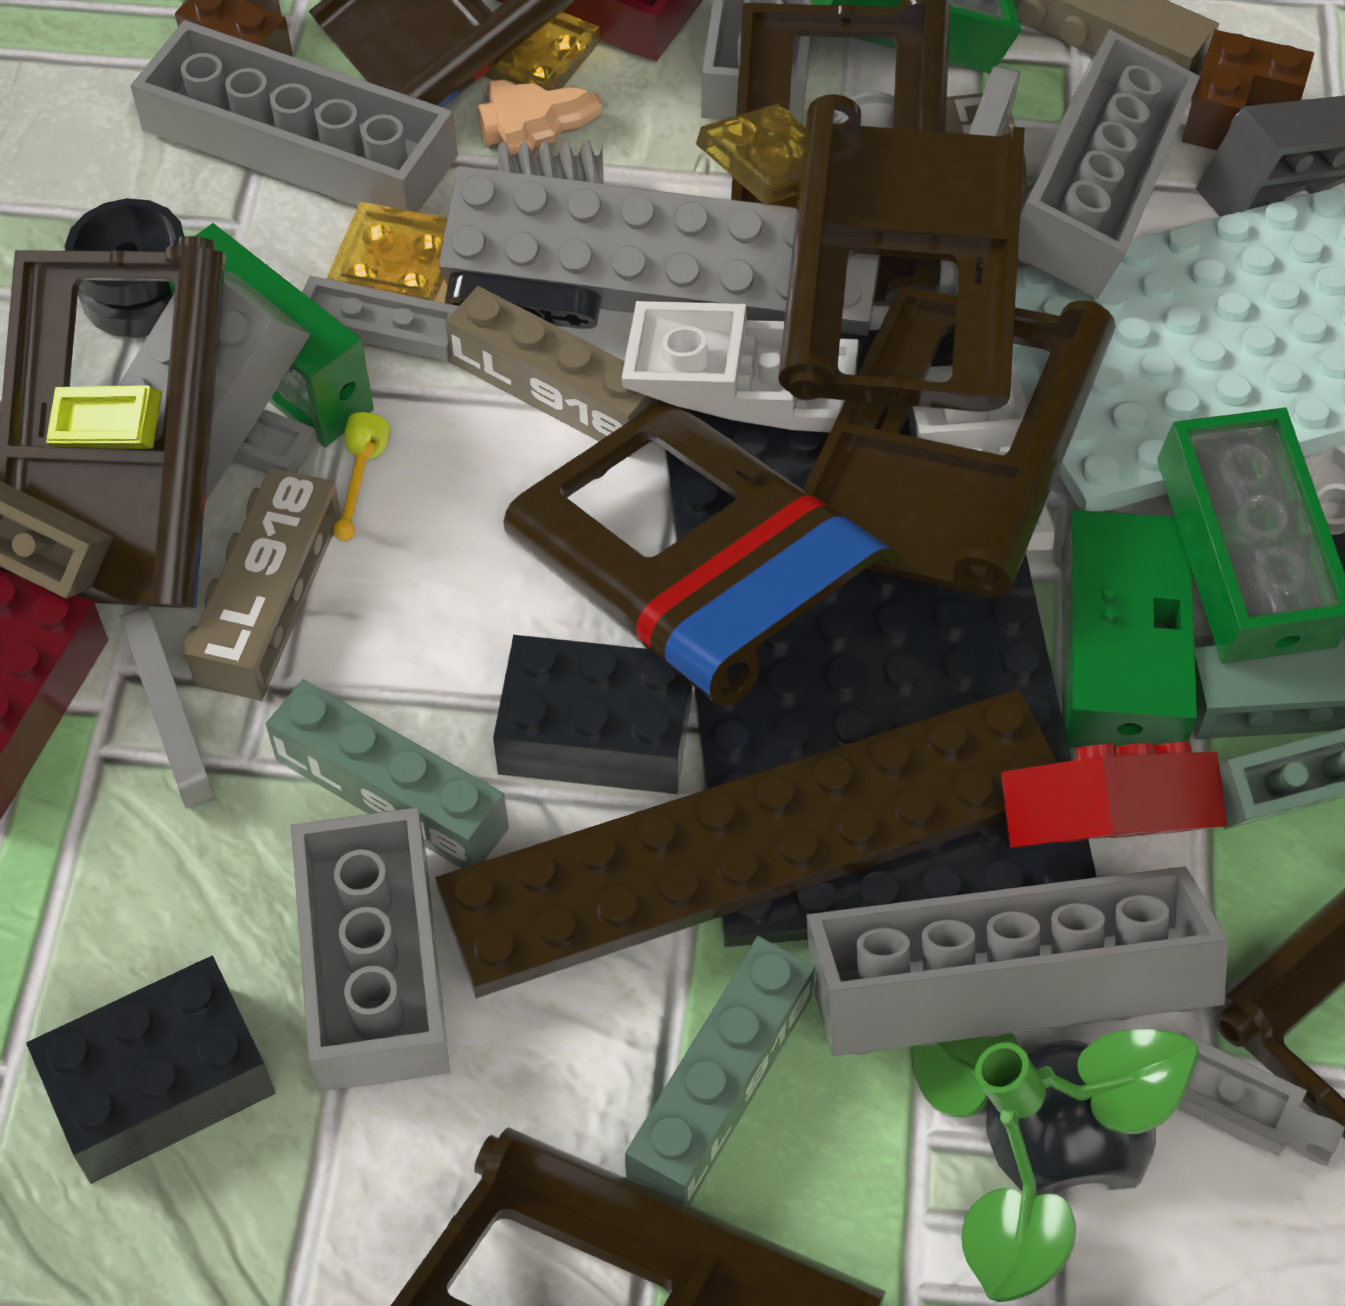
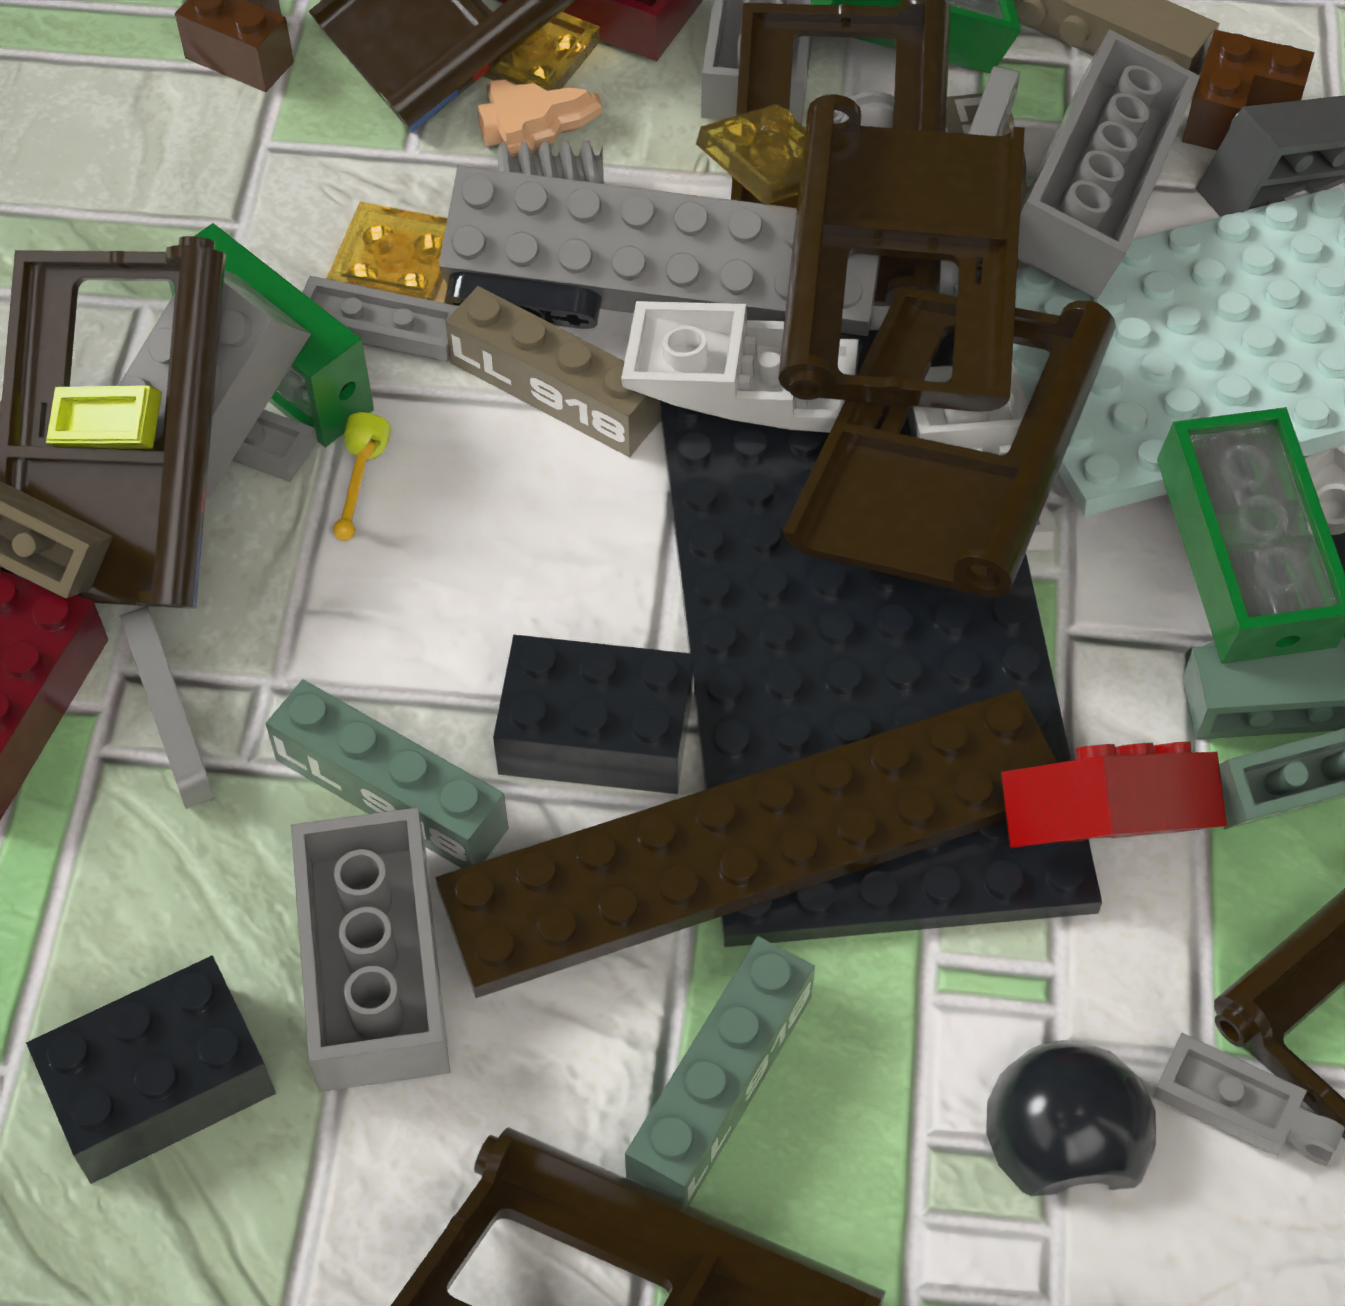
black wheel [64,198,184,338] -> none
light grey brick [130,20,458,225] -> none
dark tan brick [183,467,341,701] -> none
dark brown piece [503,401,900,706] -> none
light grey brick [807,866,1228,1056] -> none
bright green plant [911,1029,1199,1302] -> none
green brick [1062,510,1197,748] -> none

